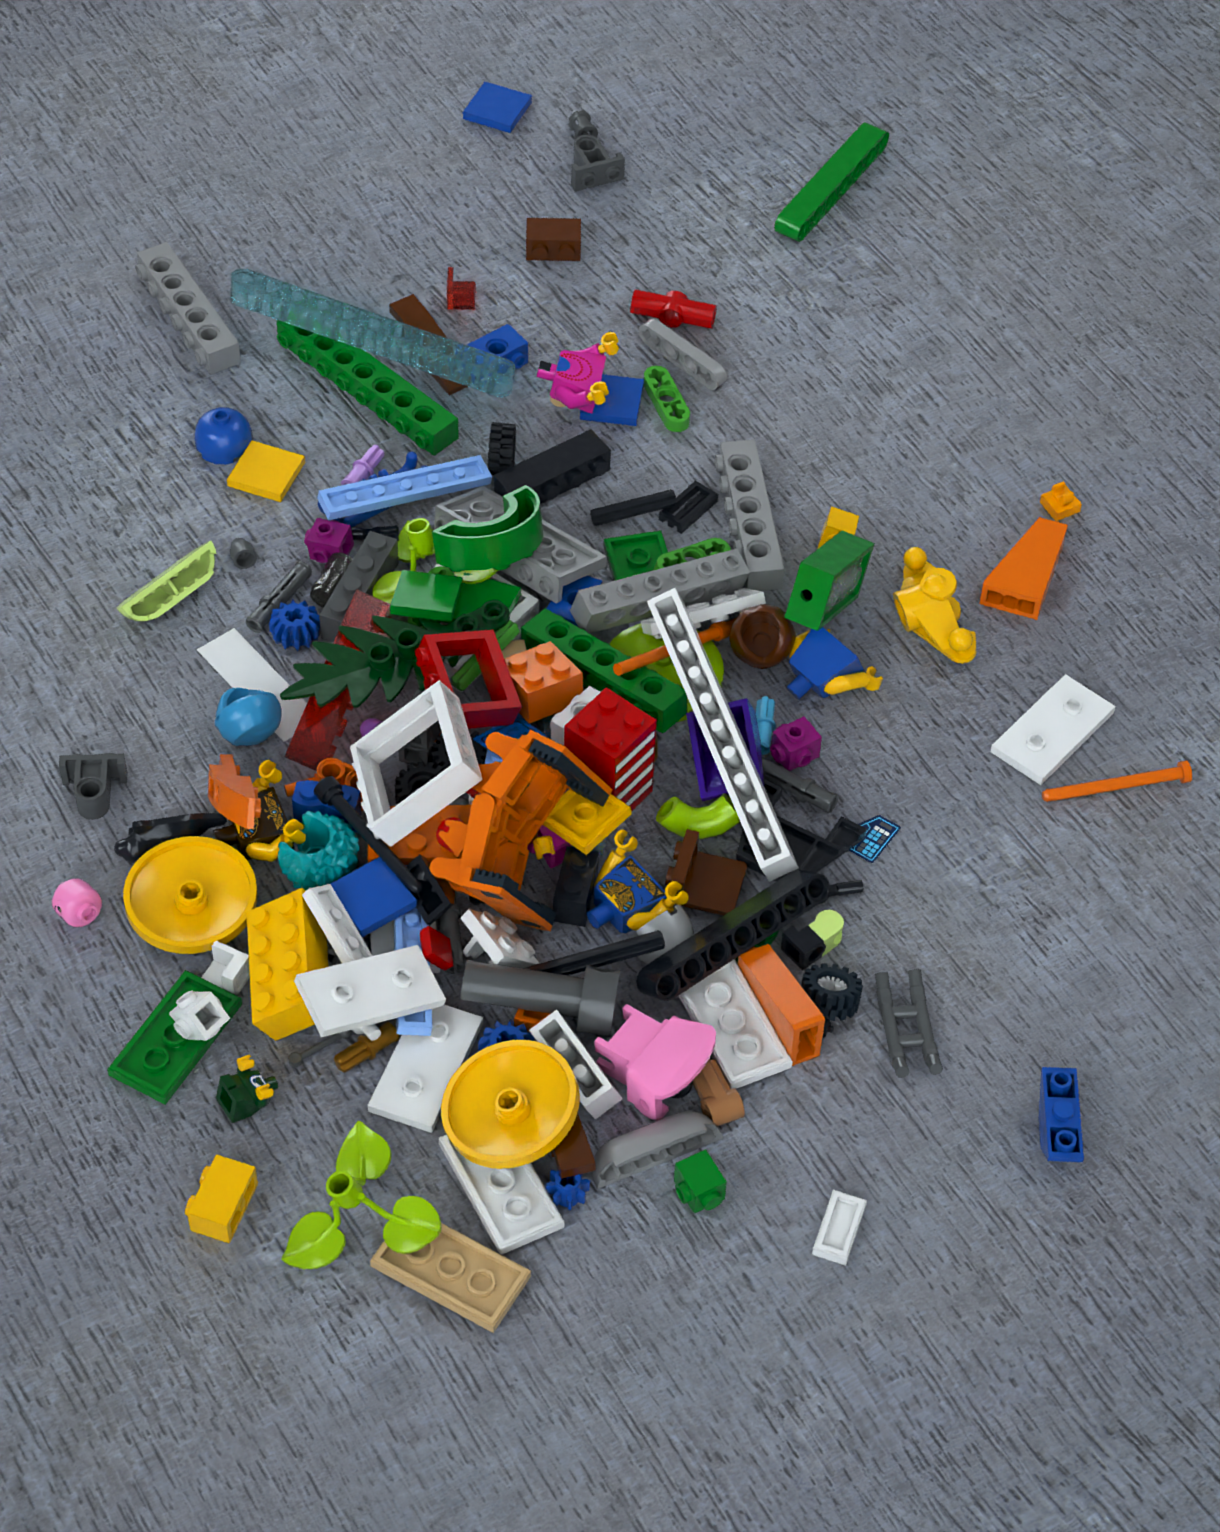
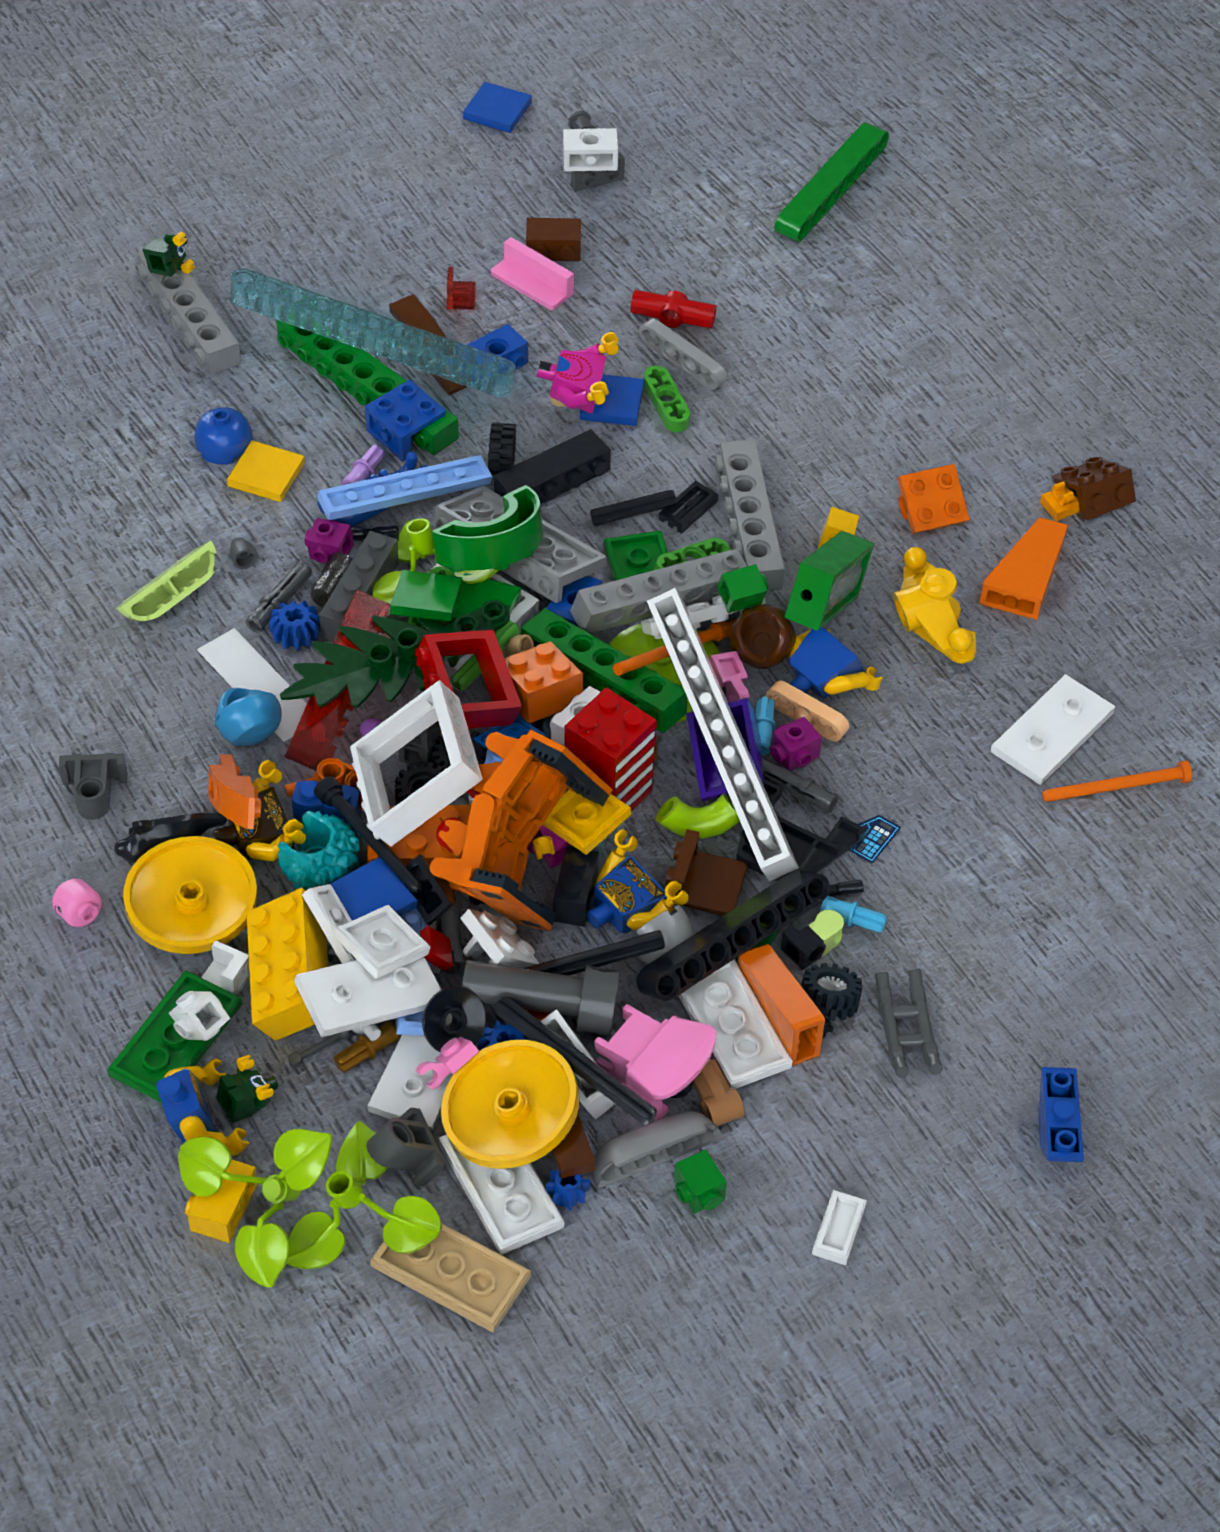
none -> dark green piece [142,232,195,277]
none -> torso [156,1059,250,1156]
none -> lime plant [178,1129,332,1288]
none -> white tile [334,905,430,979]
none -> blue bracket [365,380,445,462]
none -> dark grey pin [366,1107,447,1186]
none -> bright pink plate [415,1037,479,1089]
none -> black dish [422,987,486,1053]
none -> bright pink panel [491,237,574,310]
none -> black axle [495,996,657,1126]
none -> tan hinge [507,634,534,656]
none -> white brick [563,128,618,171]
none -> bright pink plate [708,651,750,703]
none -> green brick [717,564,768,613]
none -> light nougat beam [766,681,850,742]
none -> medium azure axle [820,895,887,933]
none -> orange plate [897,464,970,535]
none -> reddish brown bracket [1053,457,1136,520]

